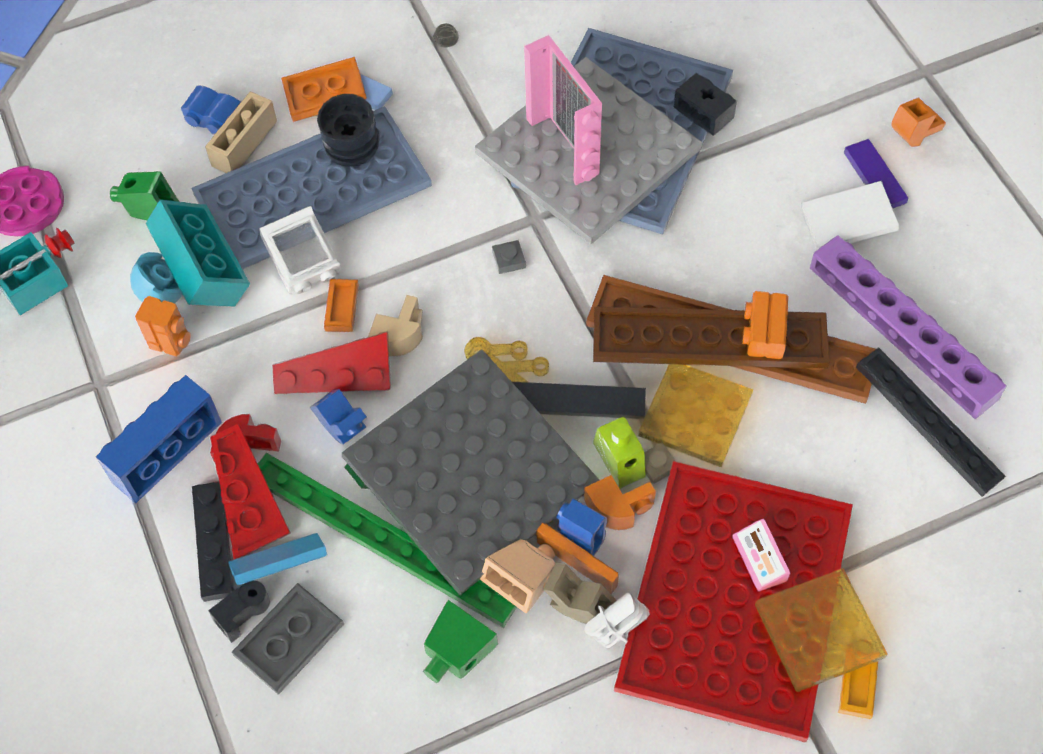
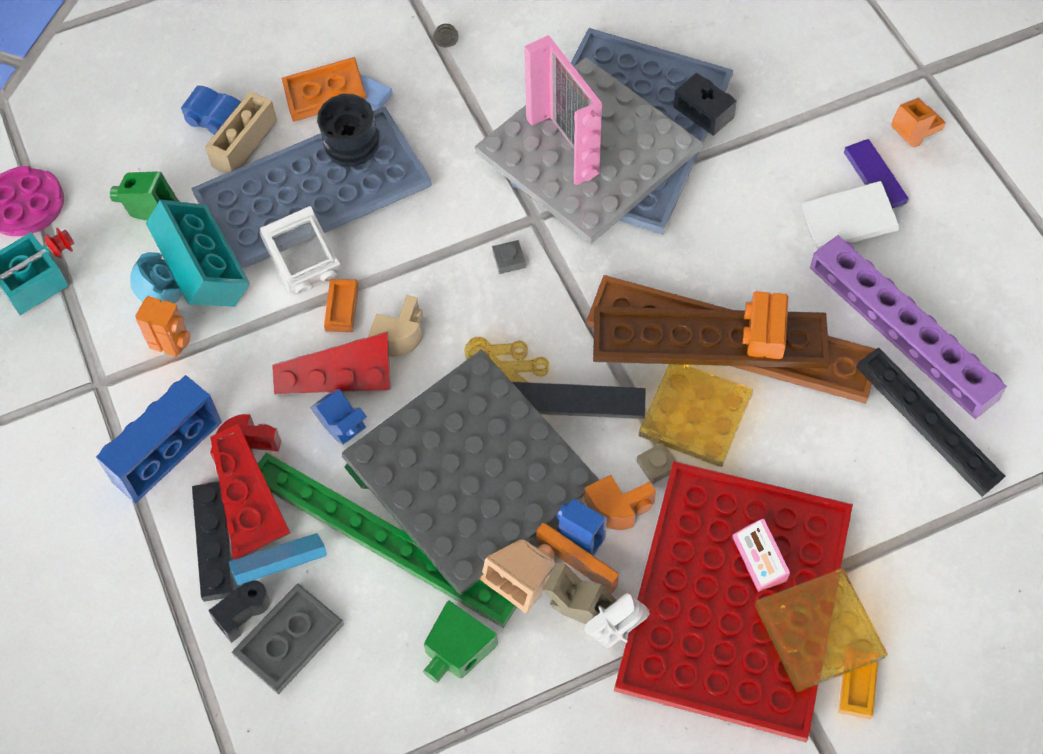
lime torso [593,417,646,489] -> none

